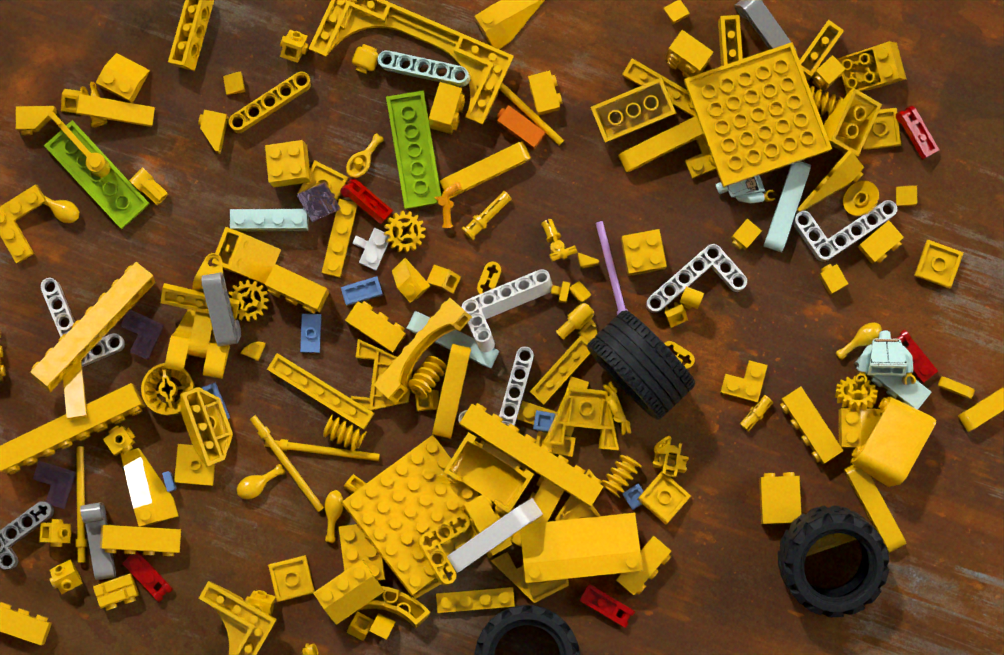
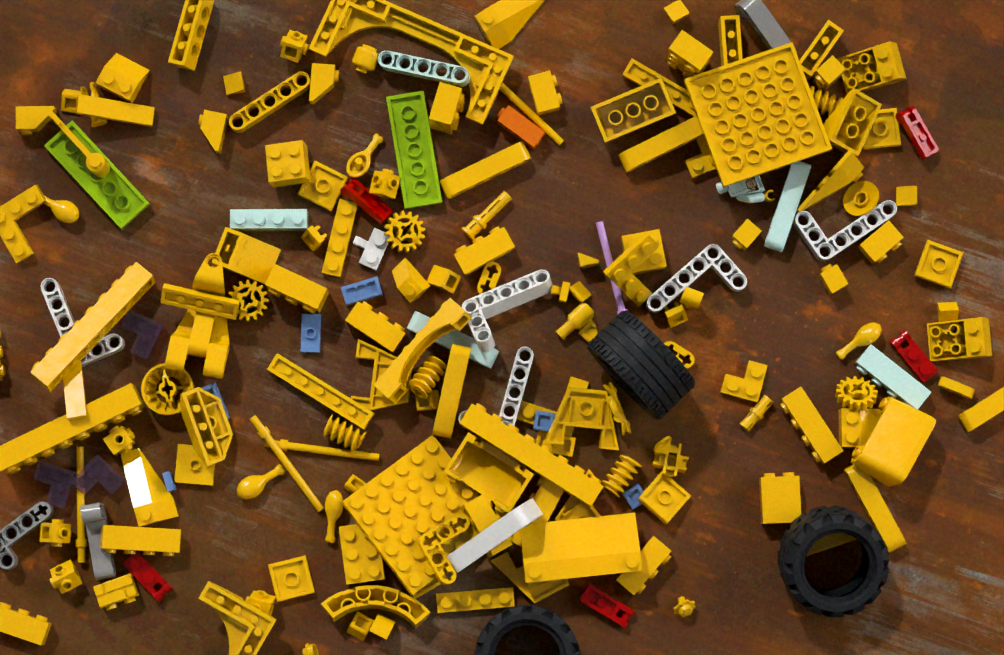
yellow piece [129,167,168,205] -> none
light grey beam [202,272,241,347] -> none
yellow tile [241,342,266,361] -> none
piece [297,182,341,222] -> none
yellow slope [313,559,385,625] -> none
light orange piece [434,182,462,228] -> none
yellow plate [530,335,591,405] -> none
yellow pin [541,219,577,262] -> none
light aqua torso [855,331,916,385] -> none
none -> clear purple plate [70,454,125,495]
none -> yellow tile [301,225,327,251]
none -> yellow slope [309,63,339,104]
none -> yellow brick [369,169,401,199]
none -> yellow brick [454,226,515,276]
none -> yellow plate [603,232,659,307]
none -> yellow plant [673,596,696,617]
none -> yellow slope [927,317,992,362]
none -> yellow slope [937,302,959,322]

